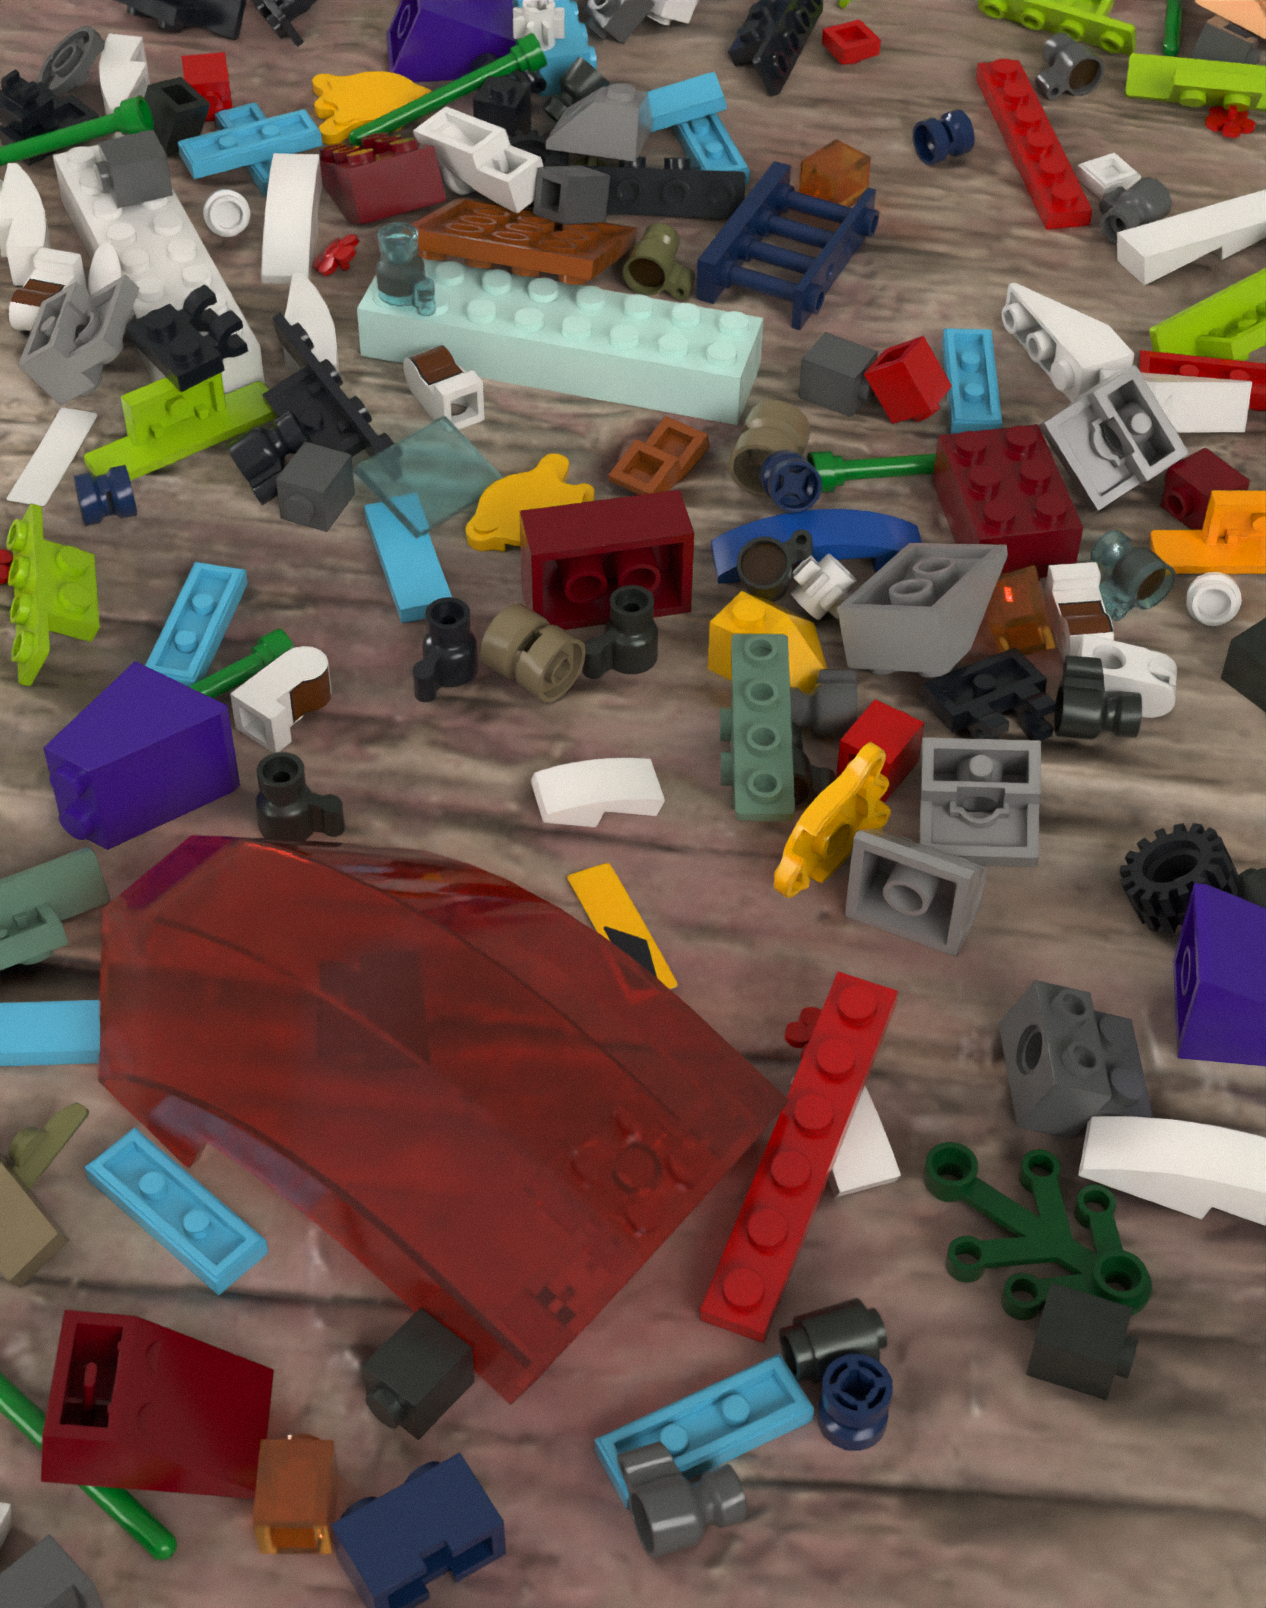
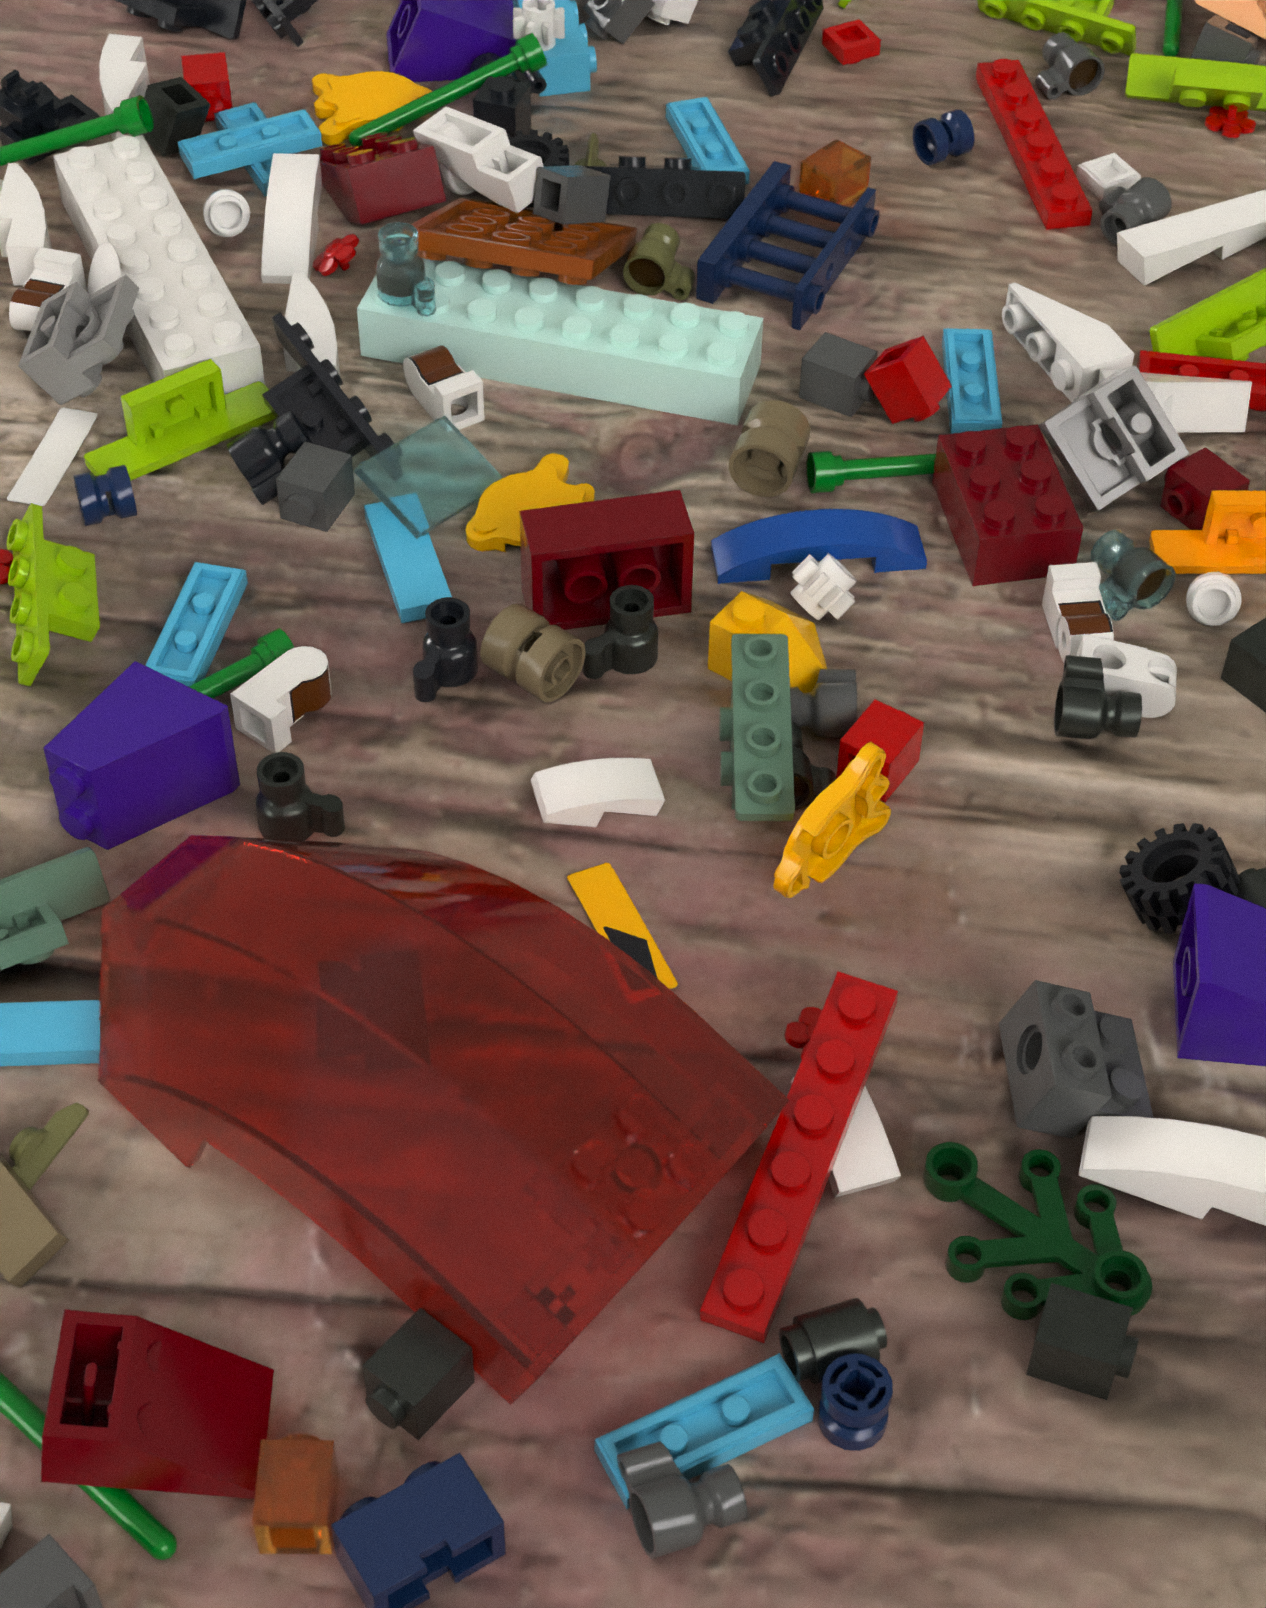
dark grey wheel [37,26,105,98] -> none
medium azure tile [84,1127,269,1296] -> none
dark grey brick [94,130,173,208] -> none
black plate [126,284,248,392] -> none
pearl dark grey piece [542,56,611,123] -> none
light grey slope [546,83,653,162] -> none
dark orange slope [608,416,710,495] -> none
medium azure tile [647,71,727,132] -> none
piece [737,529,813,602] -> none
dark blue wheel [760,450,822,513] -> none
light grey slope [837,543,1008,677] -> none
light grey slope [845,828,988,957] -> none
light grey brick [919,737,1041,867] -> none
black plate [921,647,1056,741] -> none
clear orange brick [987,565,1056,656] -> none

